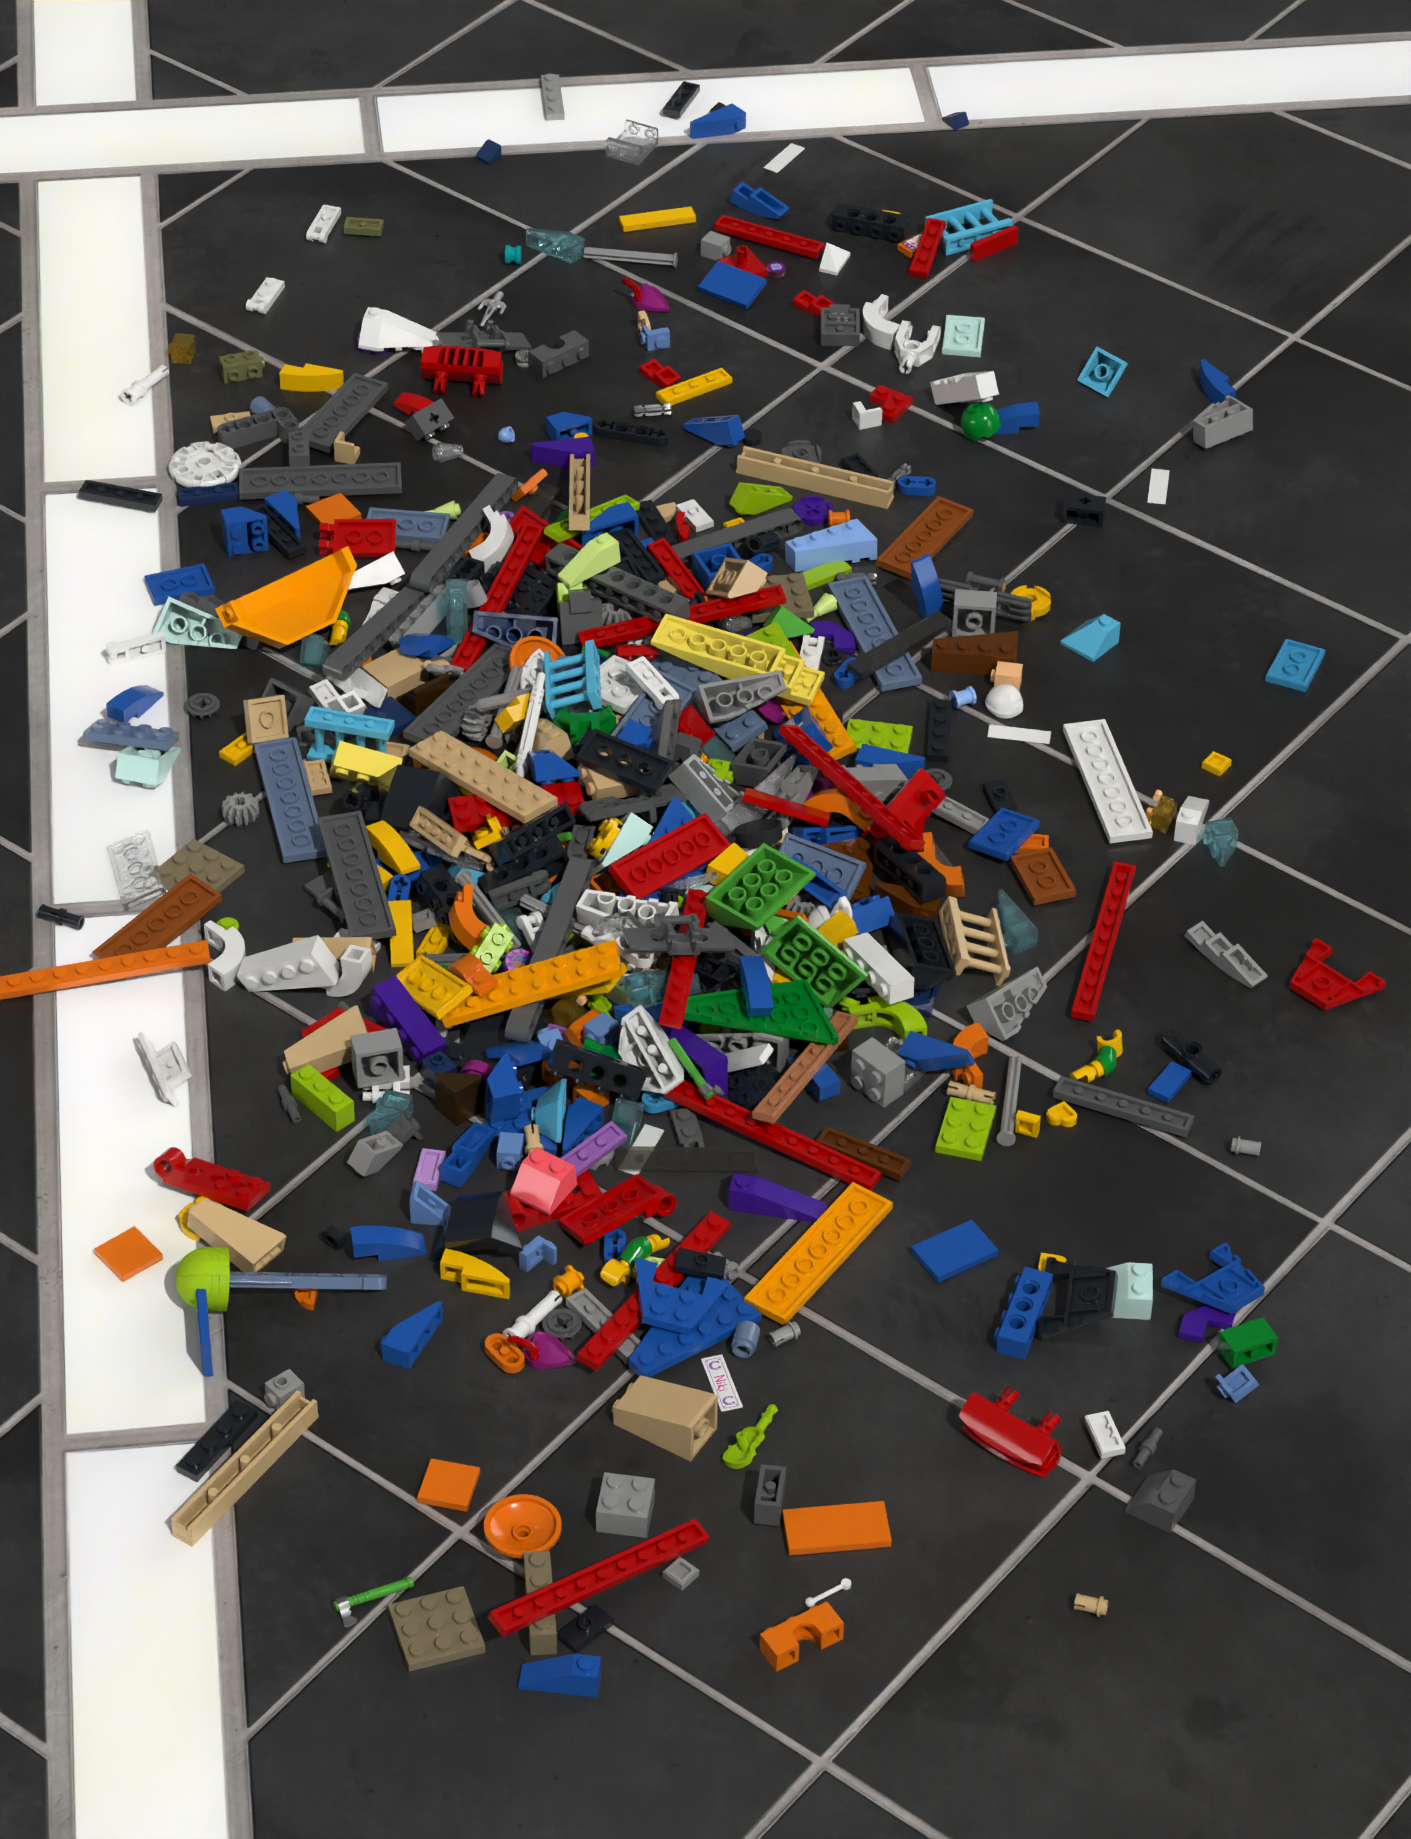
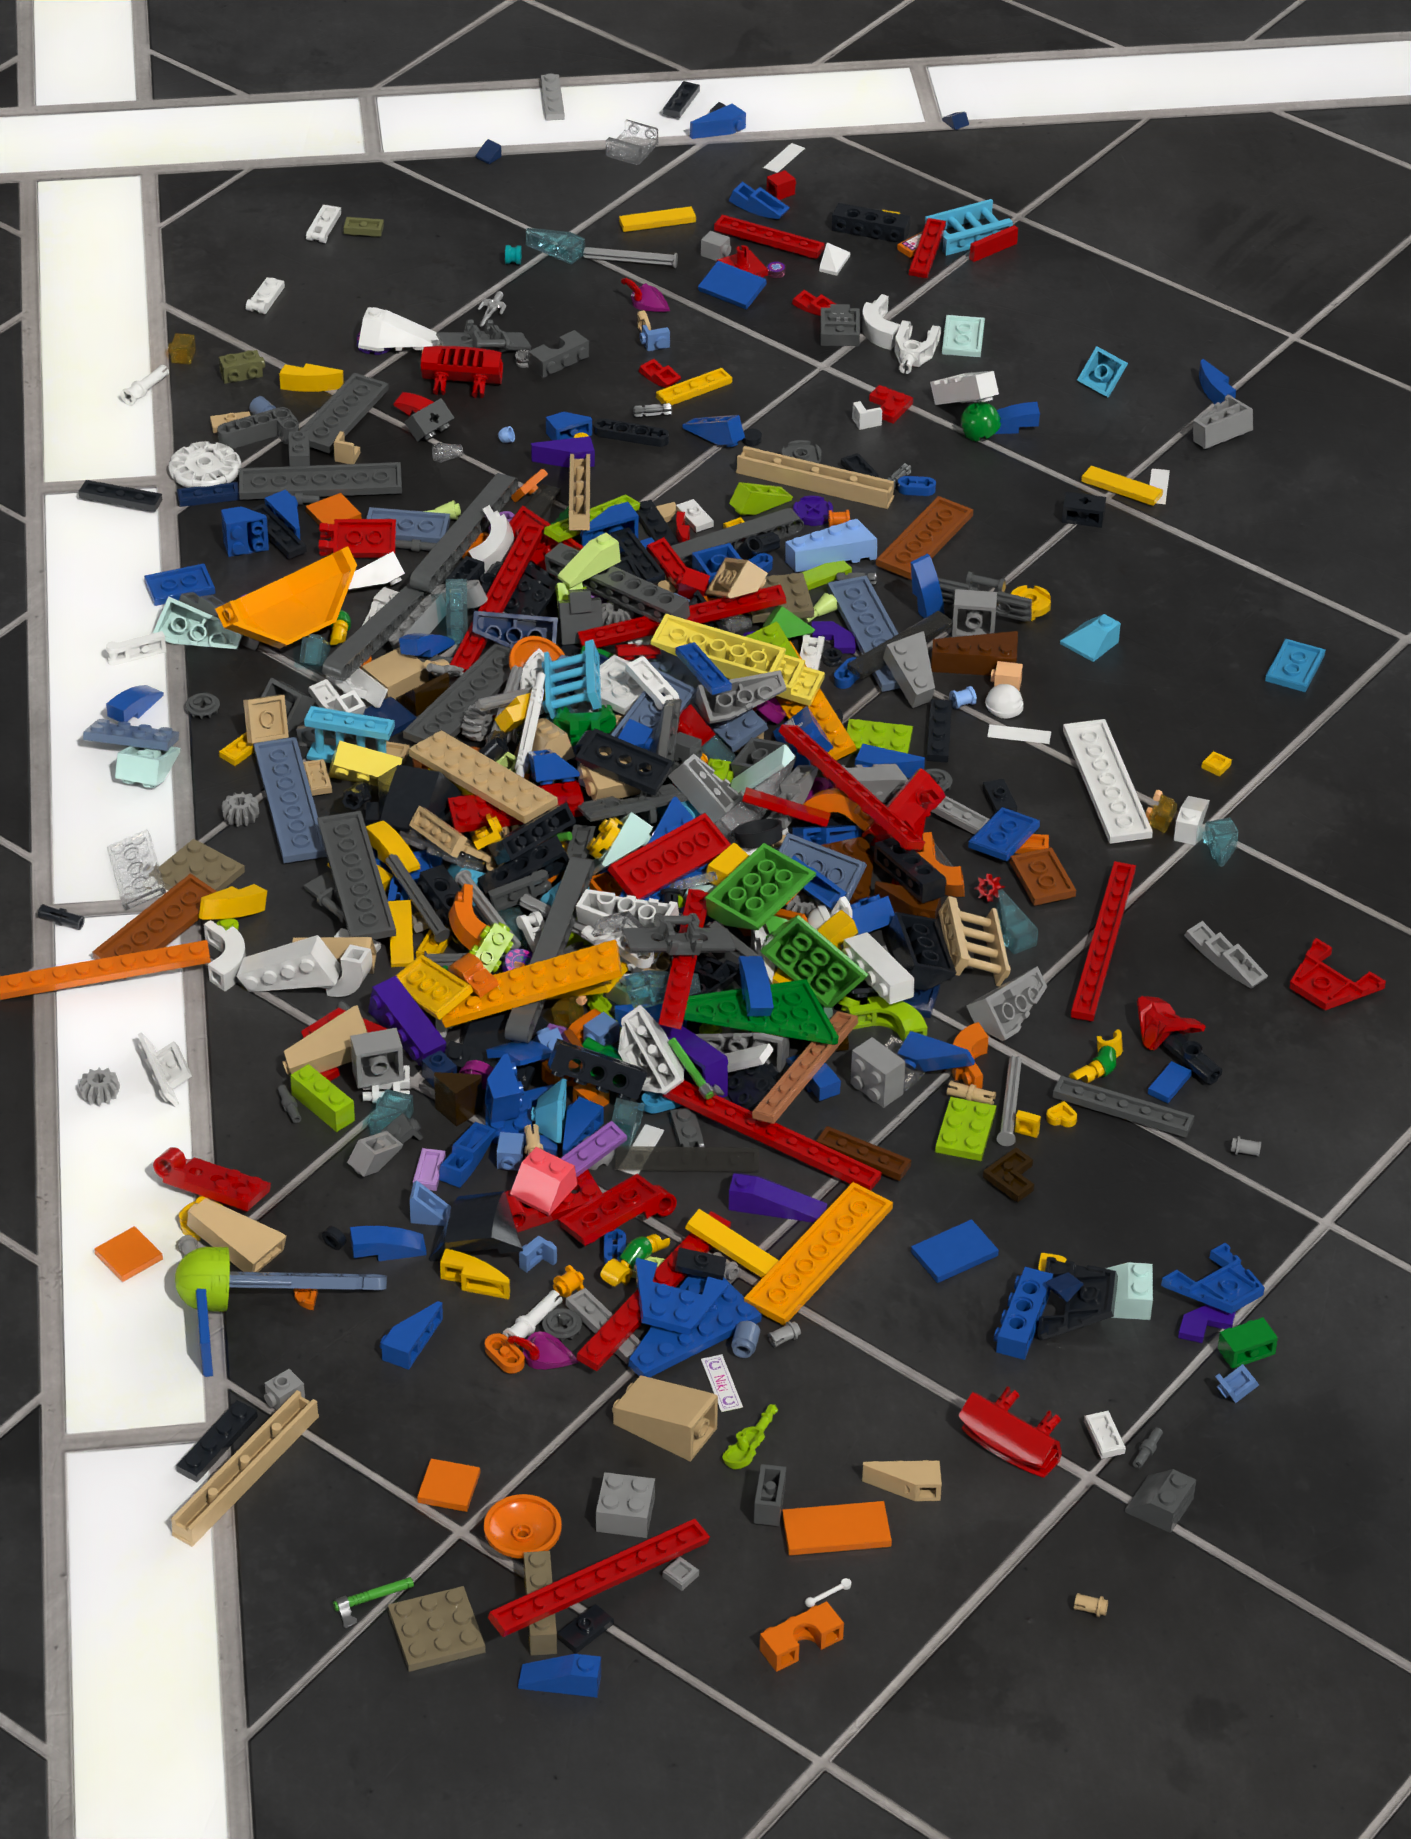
none -> light grey gear [79,1067,120,1106]
none -> light grey pin [178,1235,197,1256]
none -> yellow slope [199,884,267,919]
none -> dark grey axle [385,854,451,942]
none -> black piece [479,730,509,762]
none -> blue tile [675,642,732,695]
none -> red brick [676,567,710,600]
none -> yellow tile [685,1209,779,1278]
none -> light aqua slope [731,744,795,793]
none -> red brick [766,170,796,200]
none -> tan slope [862,1460,942,1501]
none -> light grey wedge [883,631,935,708]
none -> red gear [975,874,1005,902]
none -> dark brown plate [983,1147,1035,1203]
none -> dark blue slope [1046,1272,1084,1302]
none -> yellow tile [1082,466,1163,506]
none -> red piece [1137,996,1206,1050]

